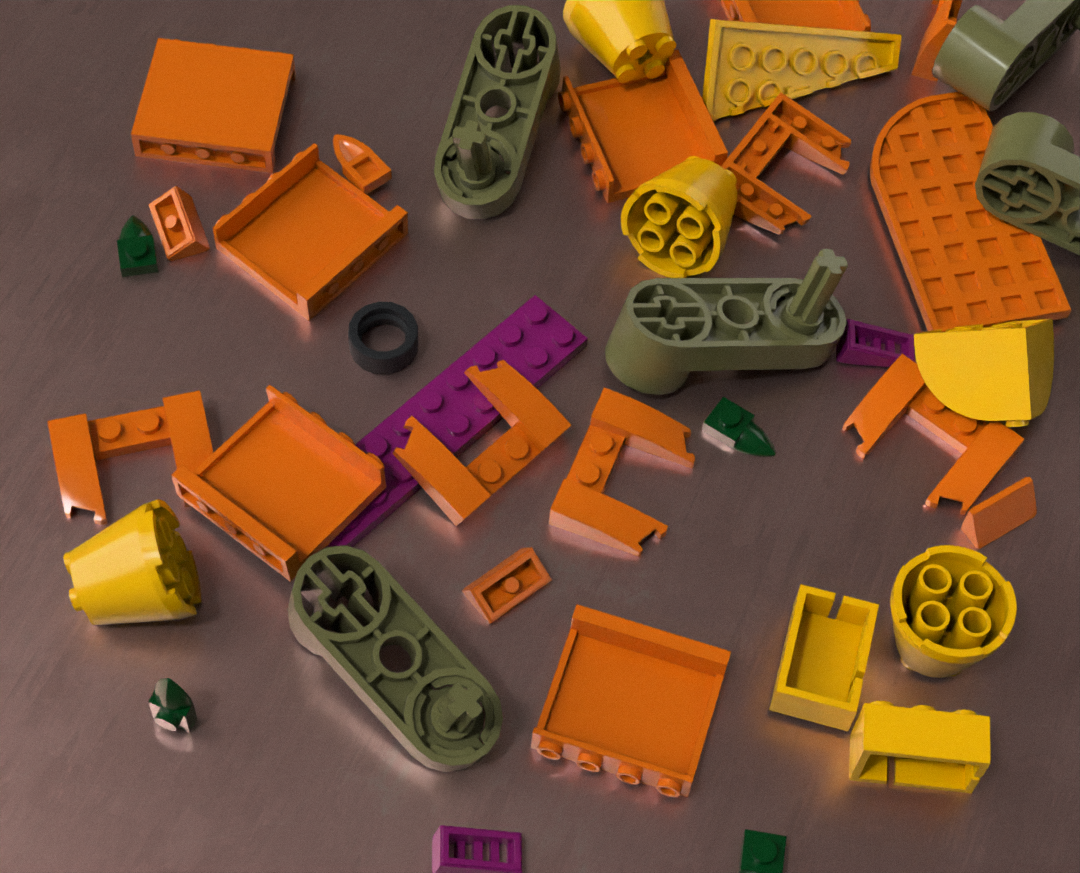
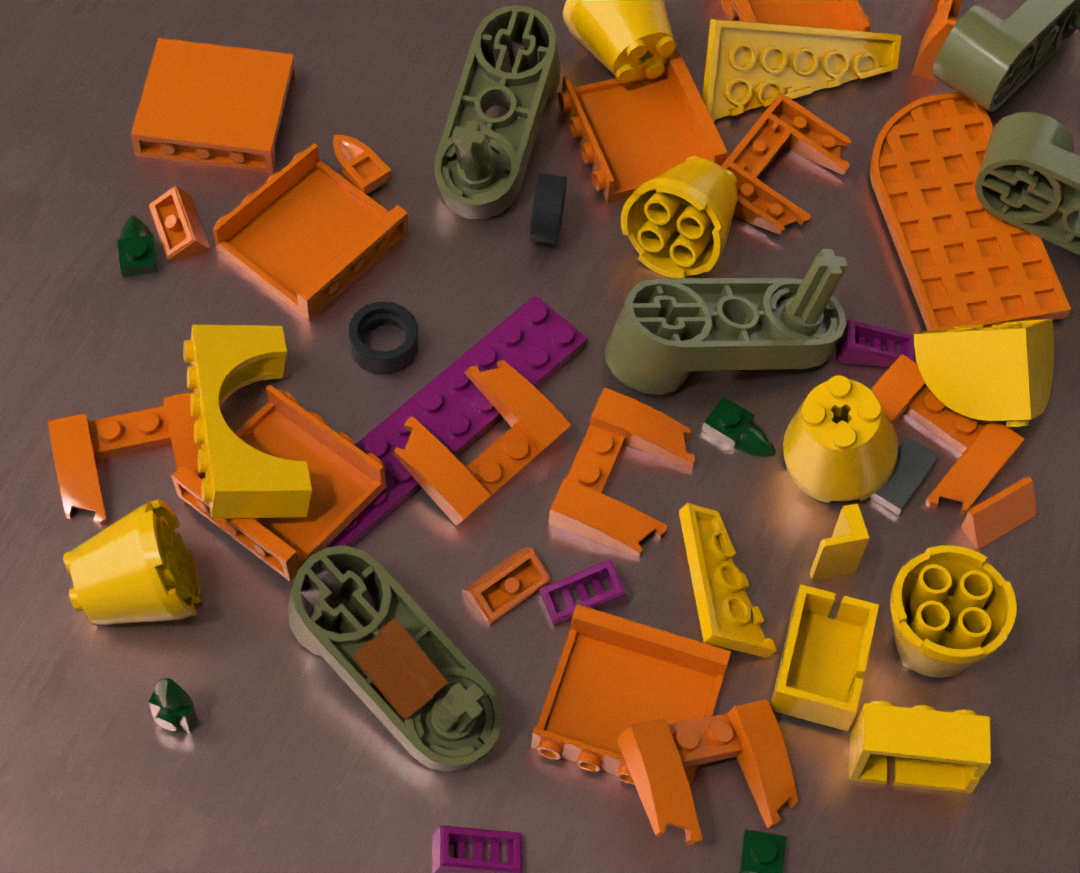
none -> yellow arch [183,324,312,519]
none -> dark orange panel [354,617,449,720]
none -> black tyre [529,173,567,244]
none -> magenta slope [539,558,629,626]
none -> orange wedge [617,699,798,846]
none -> yellow wing [679,503,777,658]
none -> yellow cone [783,375,898,503]
none -> yellow panel [810,503,870,581]
none -> dark grey tile [869,437,939,515]

